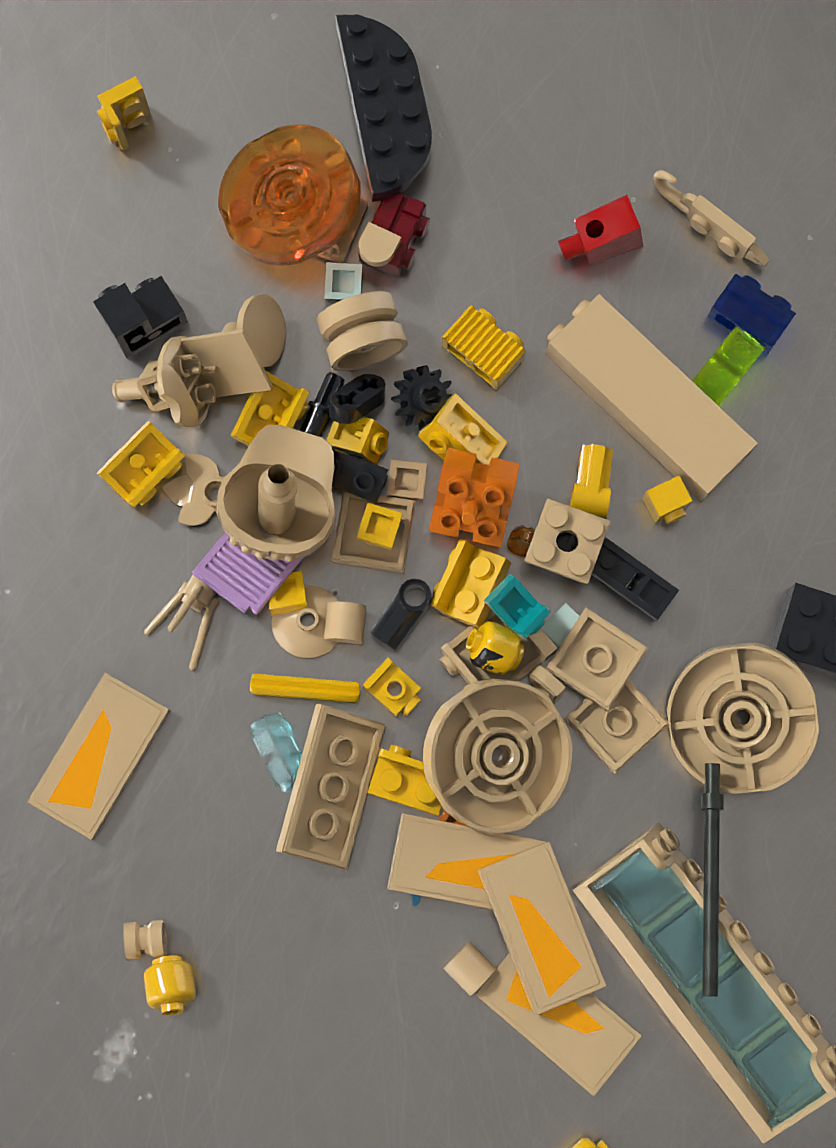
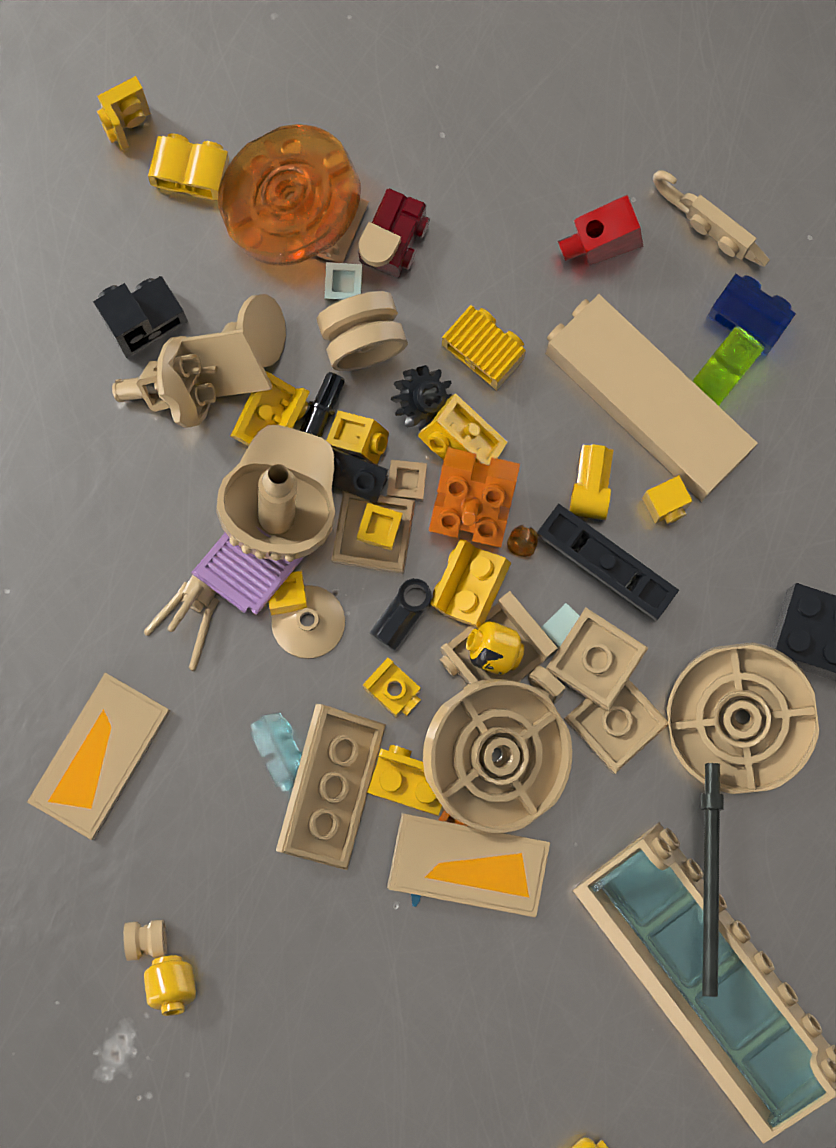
yellow bracket [97,421,185,507] -> none
tan plate [162,454,224,526] -> none
yellow axle [250,674,360,703] -> none
tan brick [324,602,367,645] -> none
black beam [329,374,386,424] -> none
black plate [336,14,432,202] -> none
tan brick [443,941,497,996] -> none
tan tile [475,952,642,1096] -> none
tan tile [477,842,606,1015] -> none
teal bracket [483,574,551,638] -> none
tan piece [524,498,611,585] -> none
none -> yellow brick [148,133,229,200]

